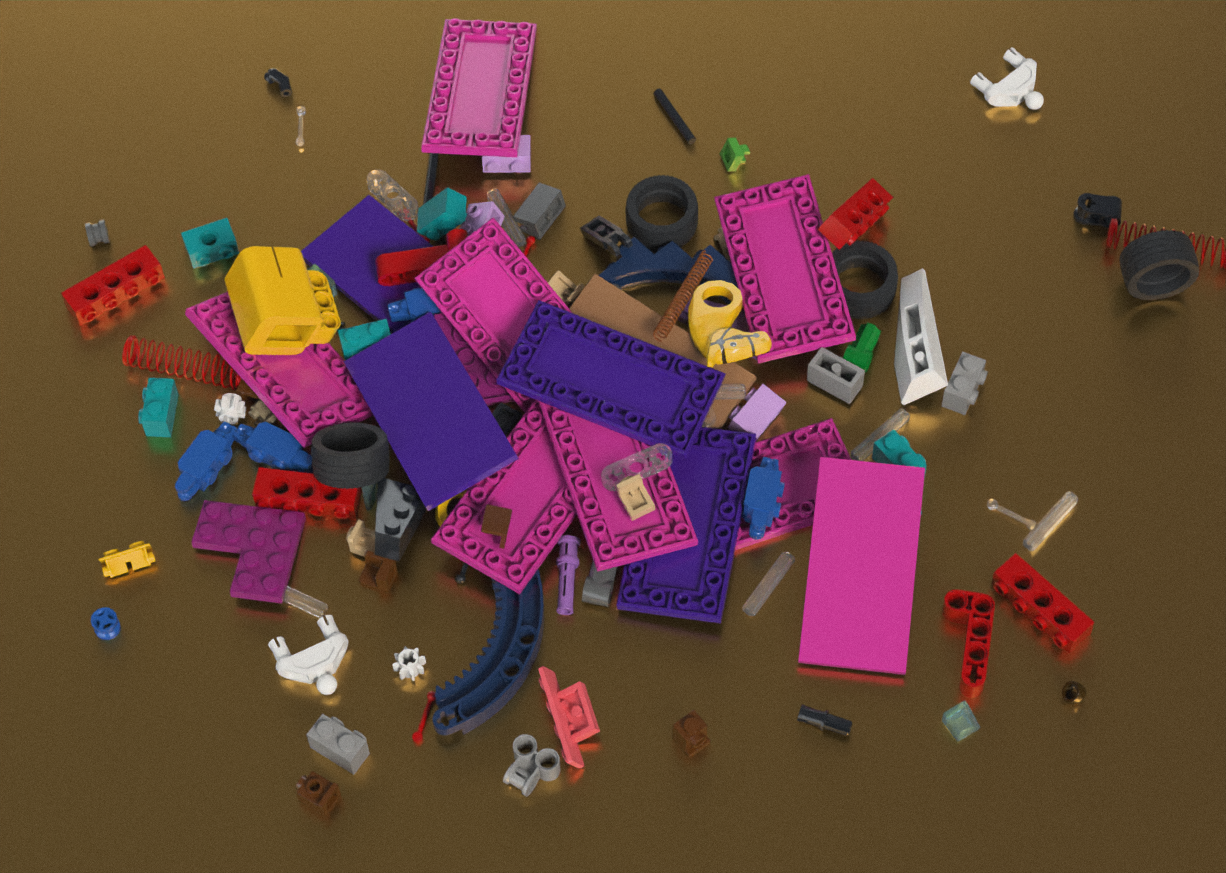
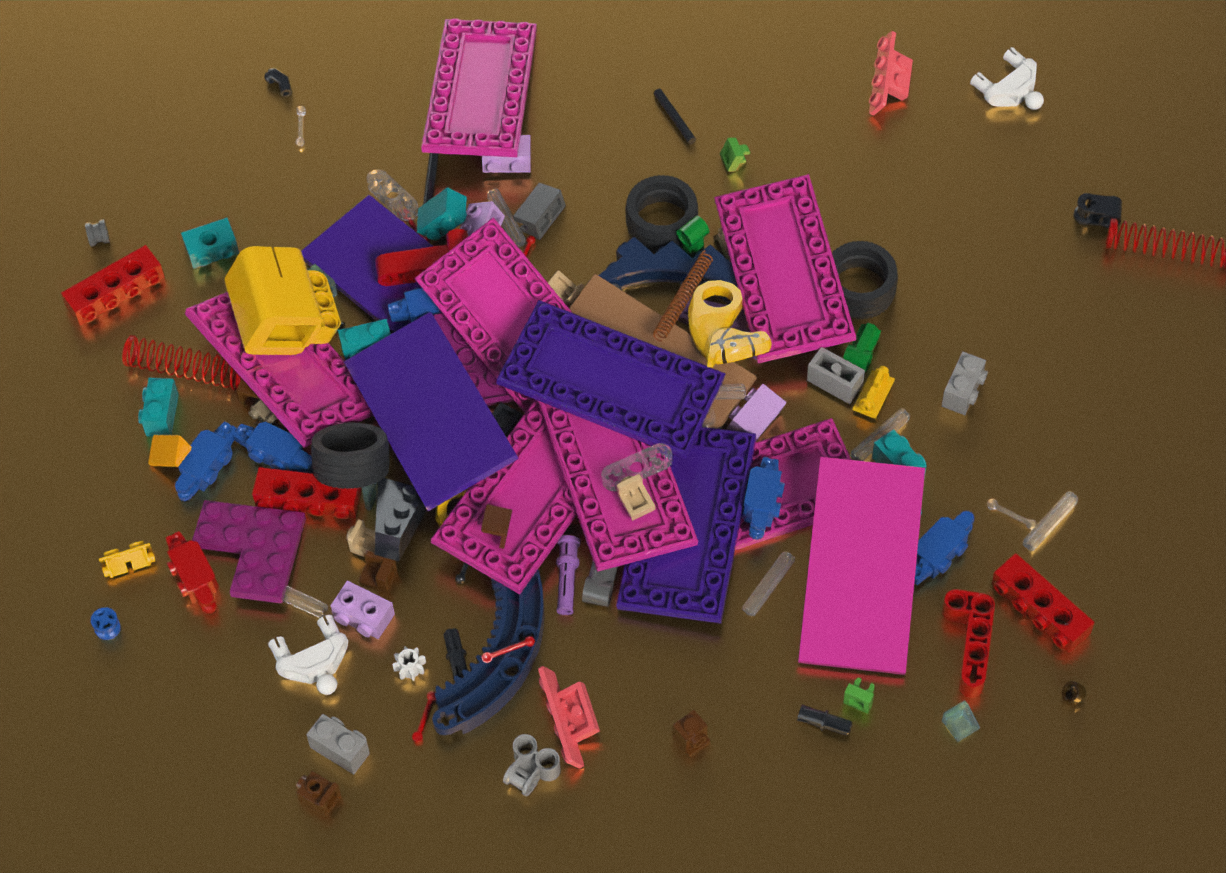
white gear [214,393,247,424] -> none
black hinge [580,215,633,256] -> none
red brick [818,178,894,250] -> none
white wedge [894,268,948,405] -> none
black tyre [1119,230,1199,300] -> none
none -> light orange slope [148,435,192,467]
none -> red hinge [166,531,219,615]
none -> lavender brick [331,581,395,640]
none -> black axle [443,628,468,680]
none -> red hinge [481,636,535,663]
none -> green piece [677,216,710,258]
none -> bright green tile [843,677,875,714]
none -> yellow hinge [852,366,895,419]
none -> coral bracket [869,31,913,116]
none -> blue hinge [914,511,975,585]

